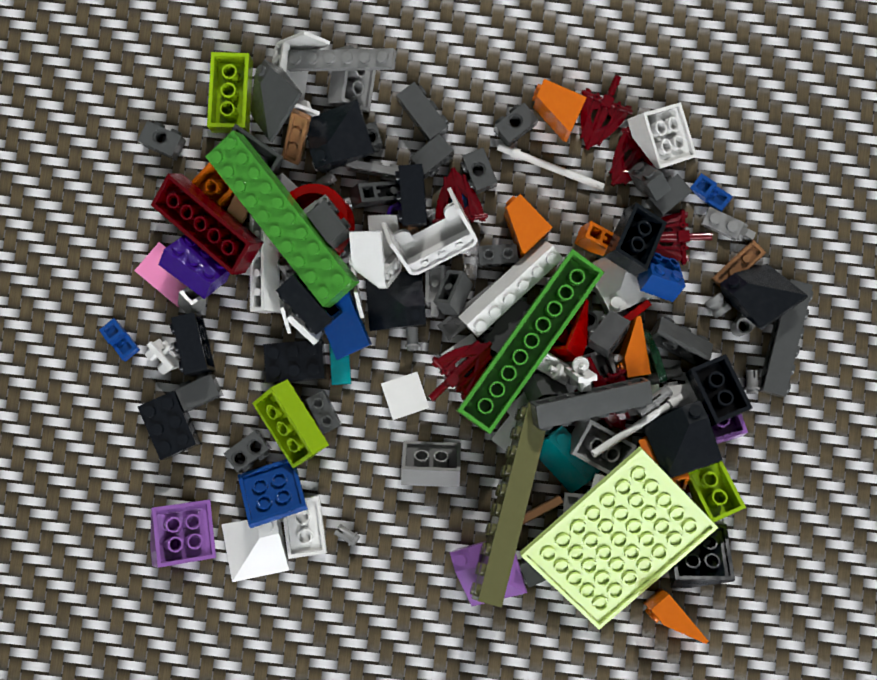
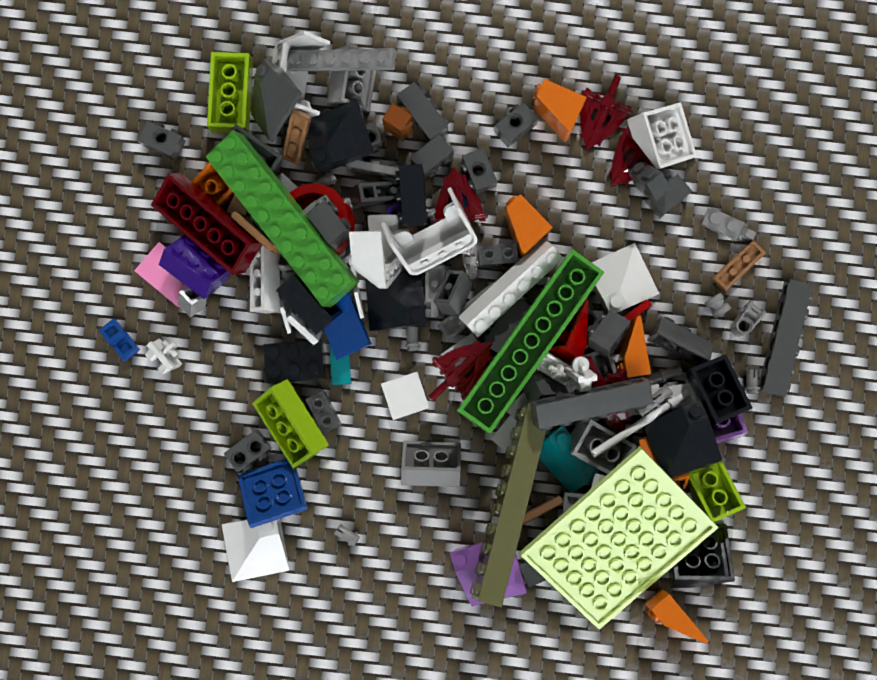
black brick [138,391,201,460] -> none
medium lavender slope [150,499,216,568] -> none
black brick [170,312,216,377] -> none
dark grey brick [175,372,224,411] -> none
white tile [283,495,327,559] -> none
white bar [497,143,605,191] -> none
orange slope [574,221,614,256] -> none
black brick [604,202,667,276] -> none
blue slope [637,252,686,302] -> none
clear green tile [644,329,668,382] -> none
dark red bar [655,209,712,265] -> none
blue slope [690,173,733,212] -> none
black slope [720,264,808,330] -> none
none -> medium nougat tile [231,211,280,254]
none -> dark orange brick [382,103,414,142]

